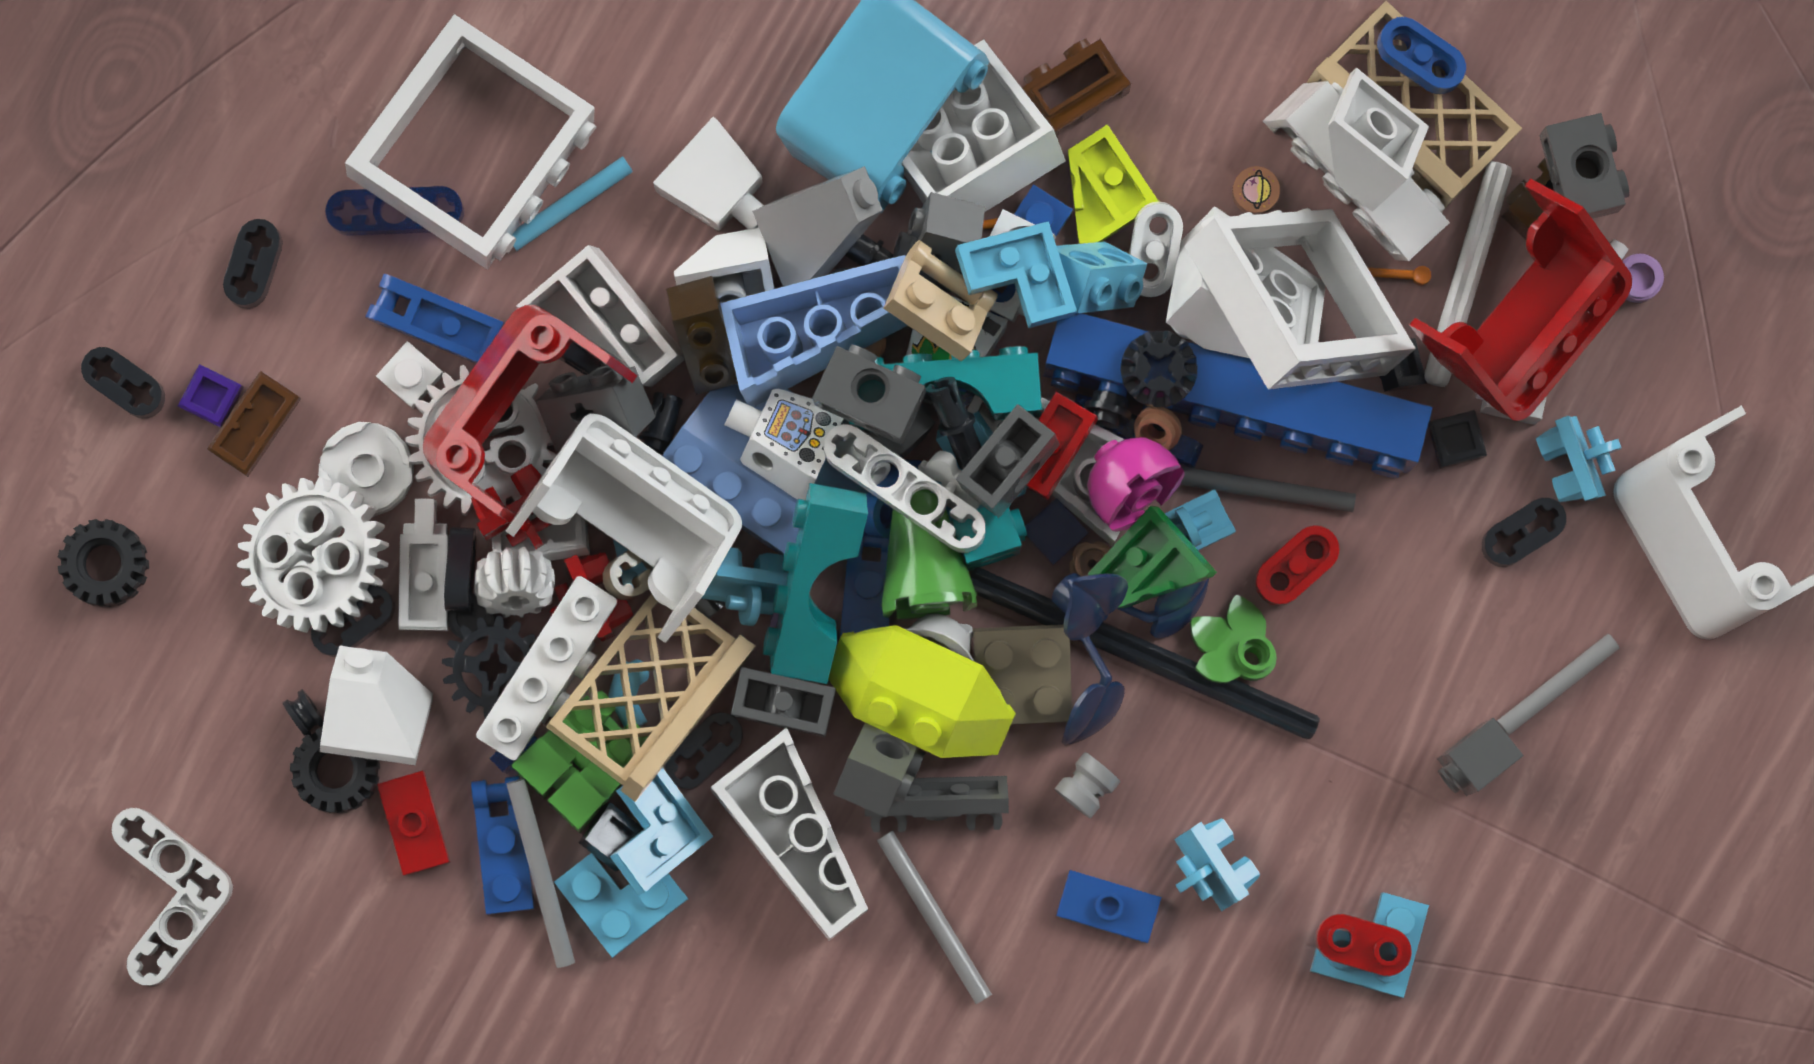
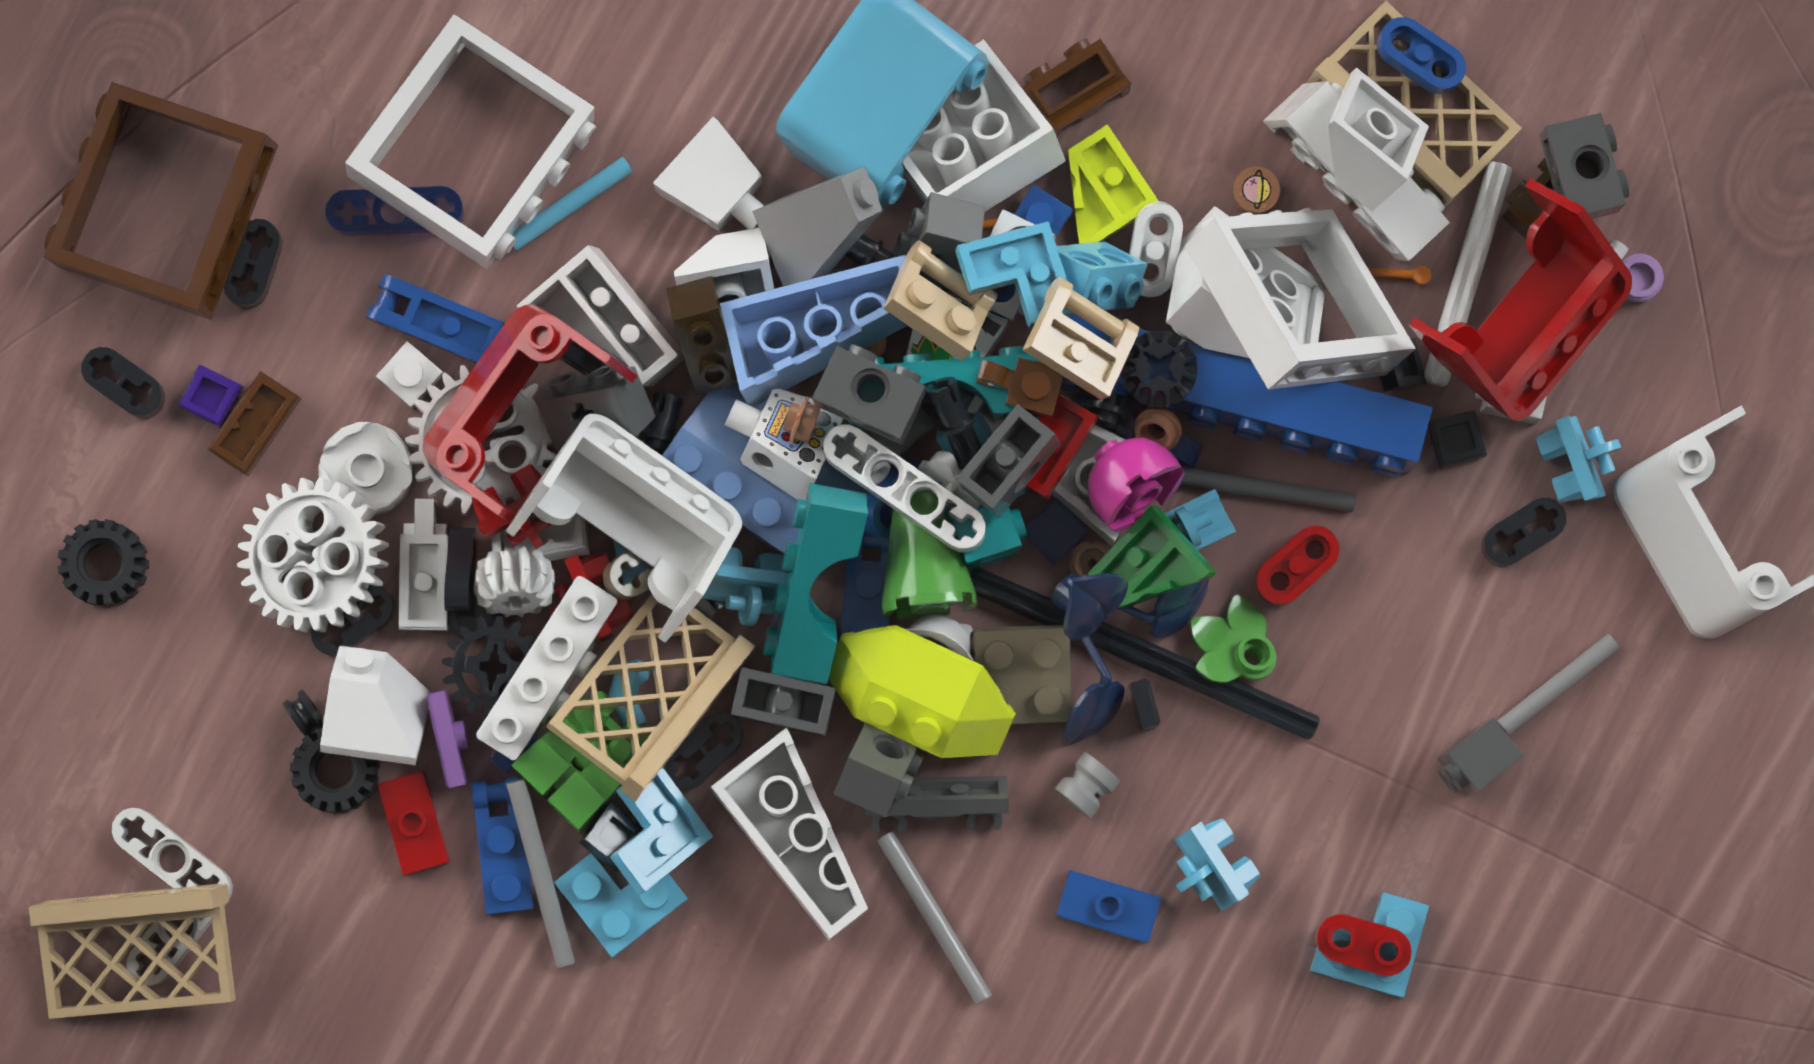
none -> tan fence [28,883,236,1019]
none -> reddish brown window [44,82,278,320]
none -> medium lavender plate [426,689,469,788]
none -> nougat plate [783,397,821,444]
none -> reddish brown plate [976,357,1063,419]
none -> tan plate [1023,276,1139,400]
none -> black tile [1128,679,1161,732]

